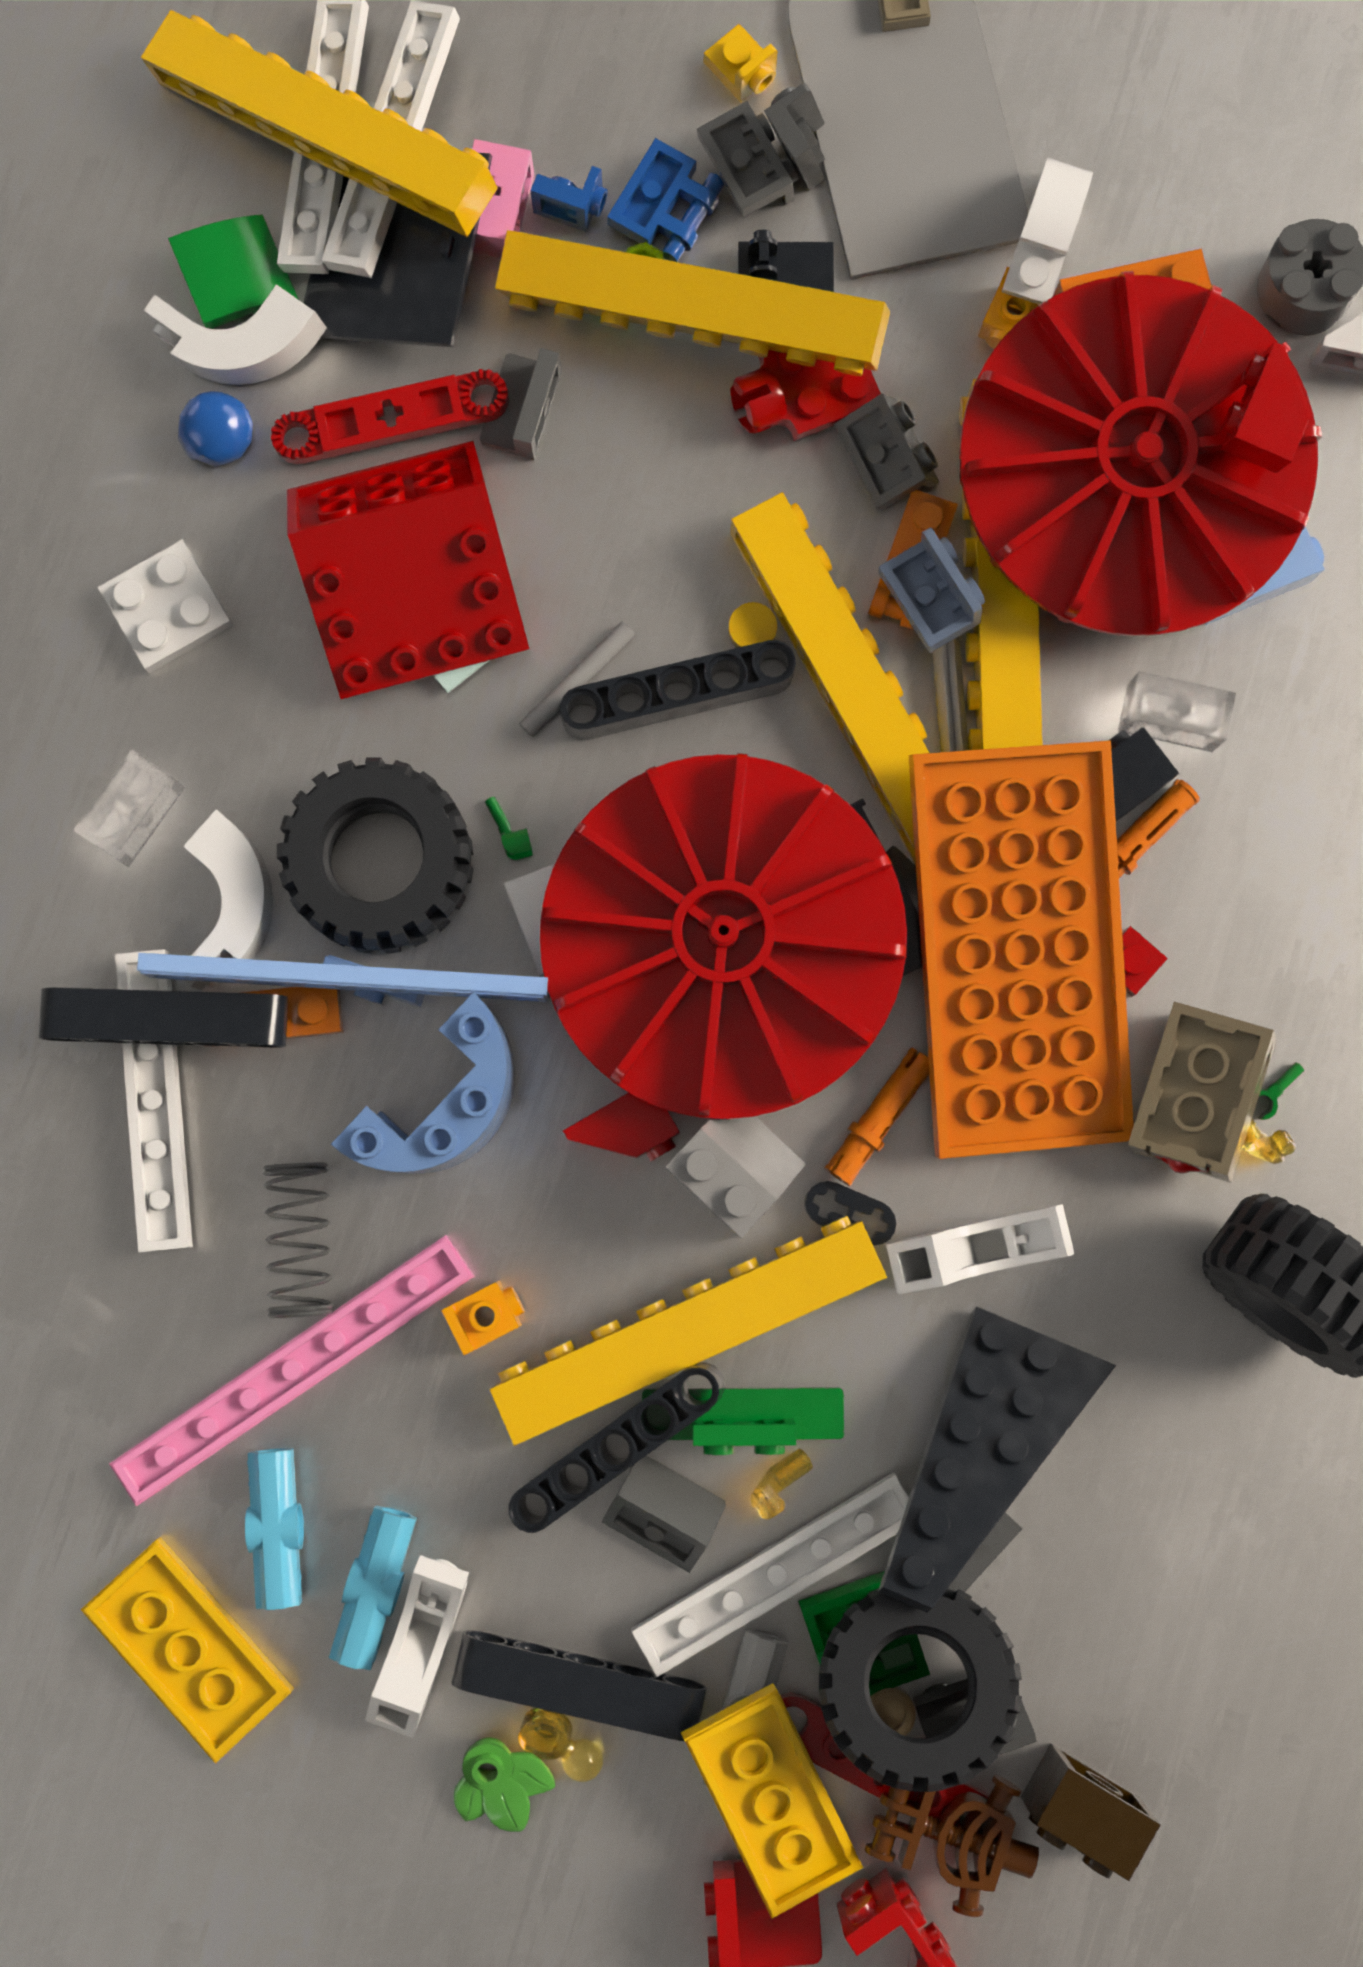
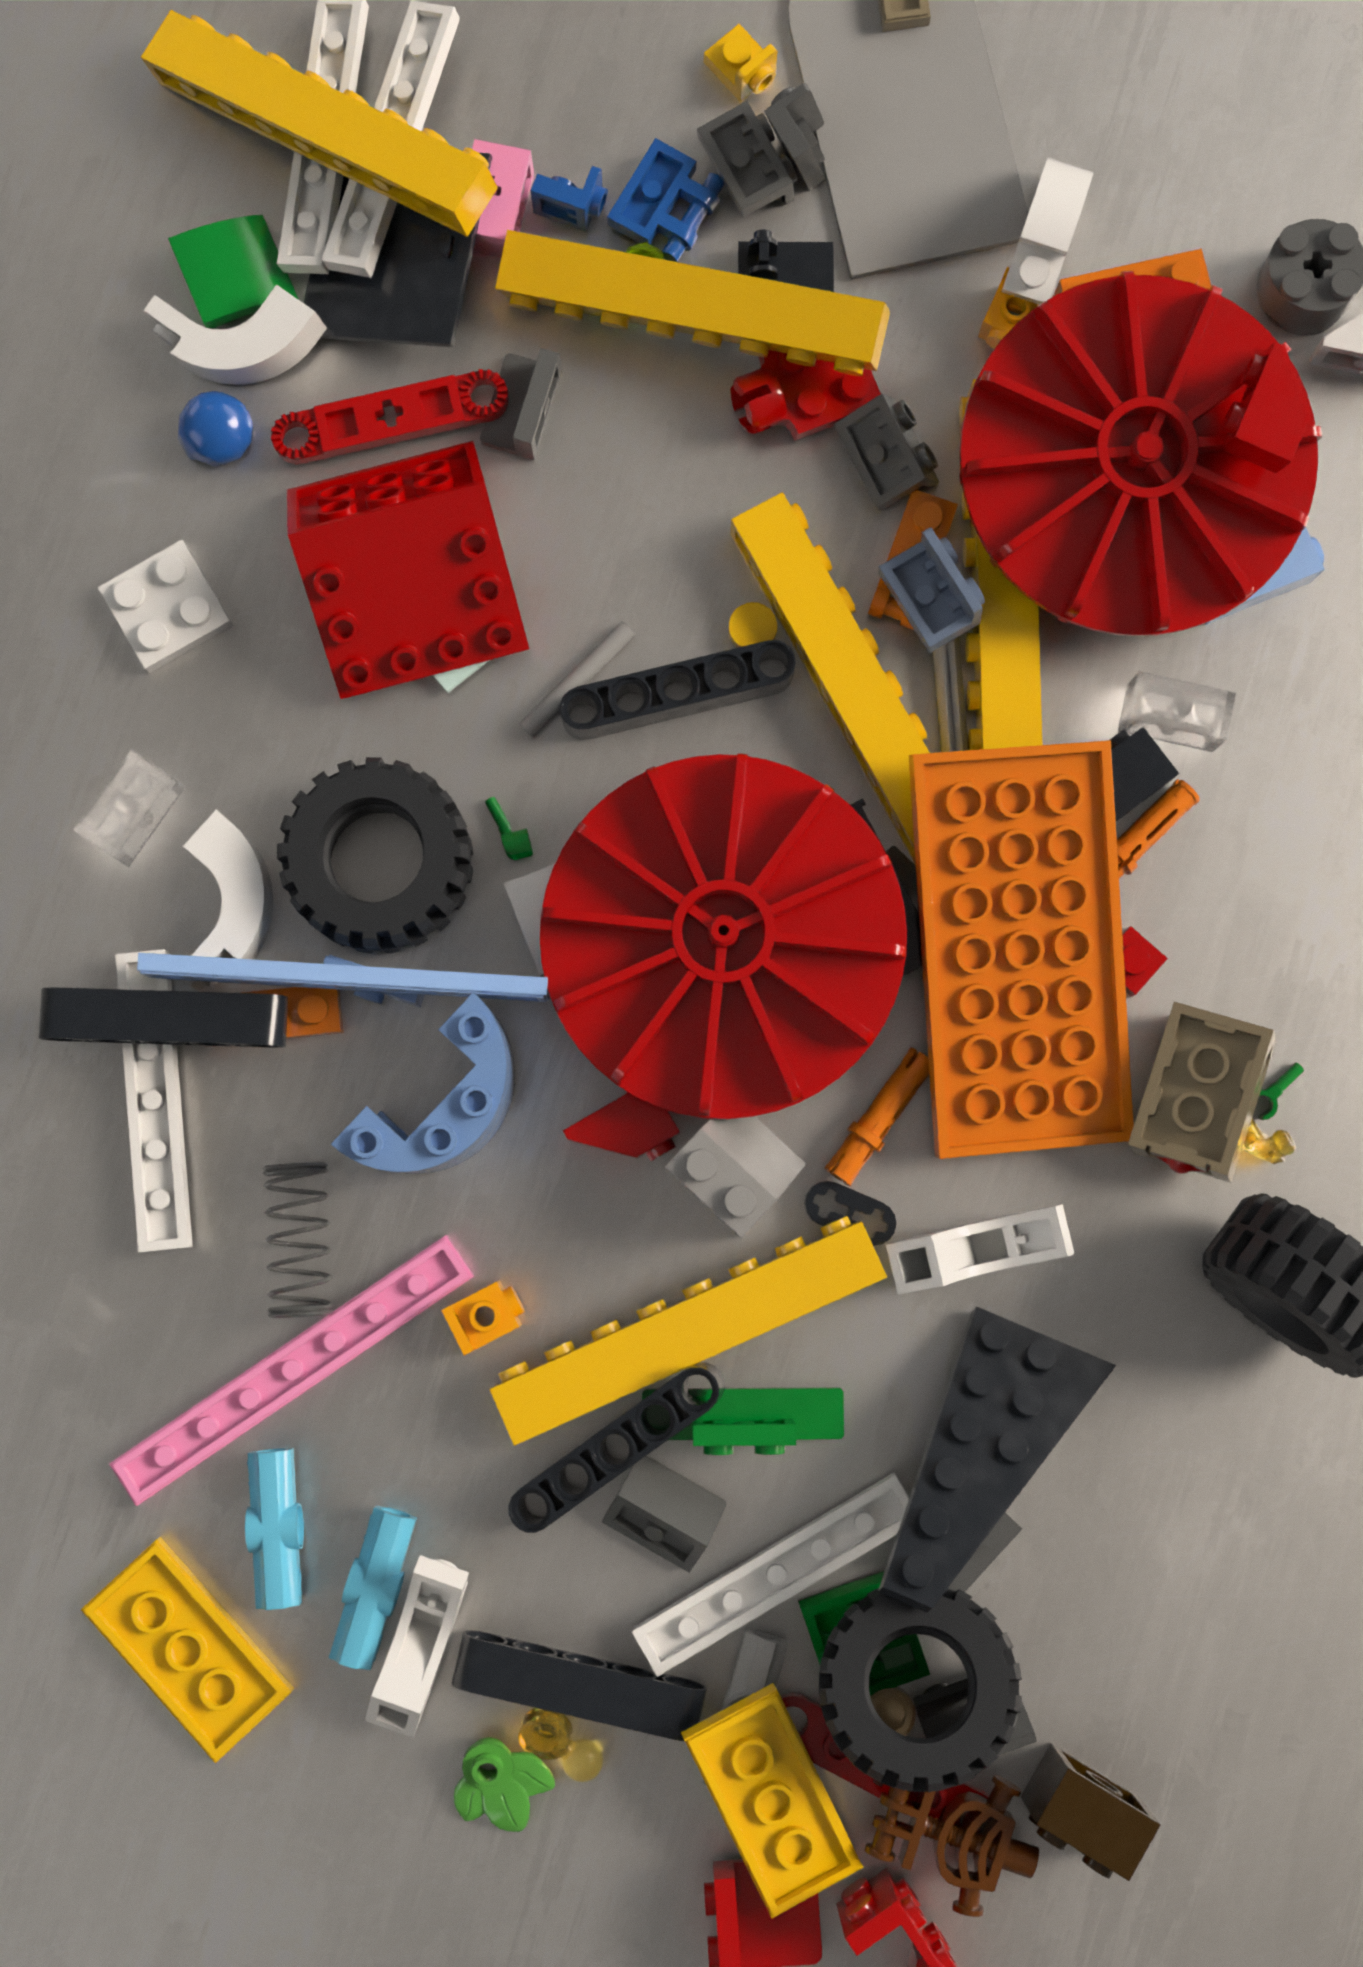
clear yellow arm [751,1448,813,1520] -> none

